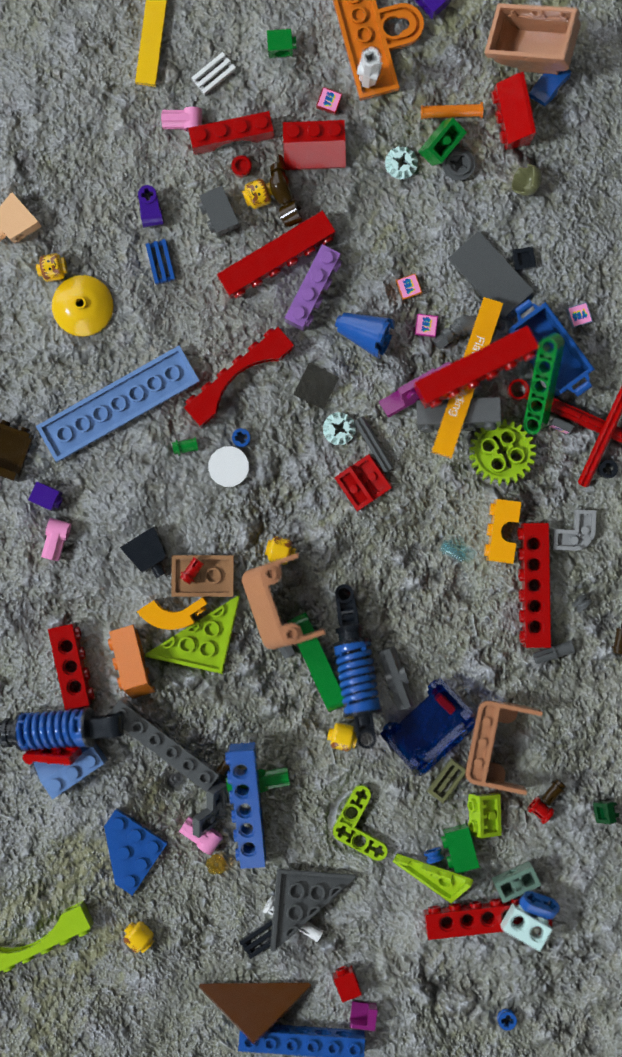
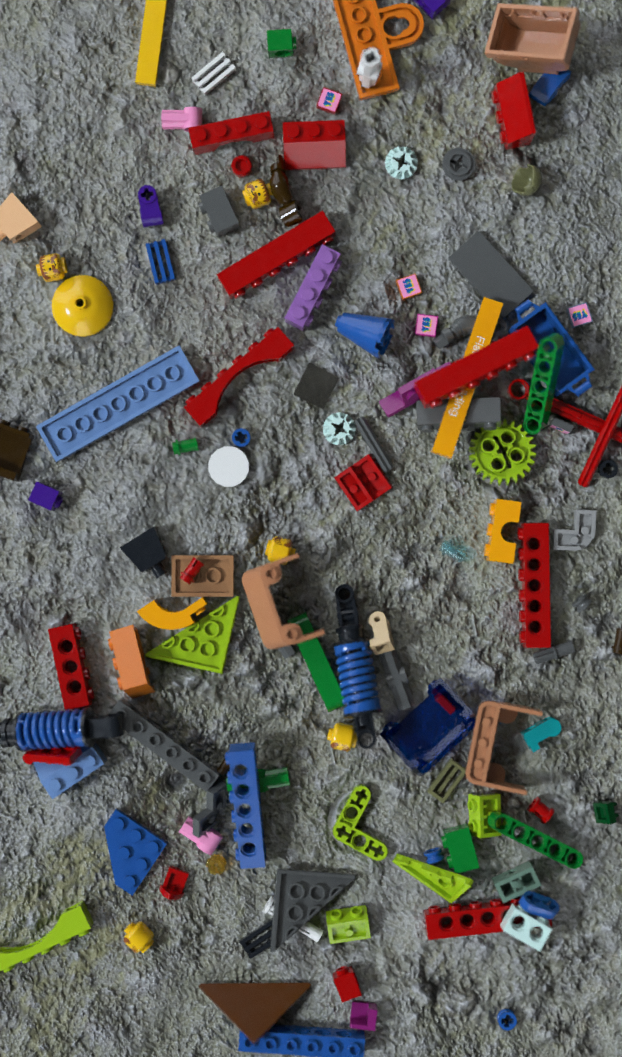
bright pink piece [41,518,71,561] -> none
green brick [418,118,467,166] -> none
orange pin [421,102,483,119] -> none
black tile [511,246,536,271] -> none
dark brown pin [541,779,566,806] -> none
none -> red tile [159,865,189,900]
none -> lime bracket [326,905,371,944]
none -> tan leg [368,611,395,655]
none -> green beam [488,811,583,869]
none -> teal leg [520,717,561,752]

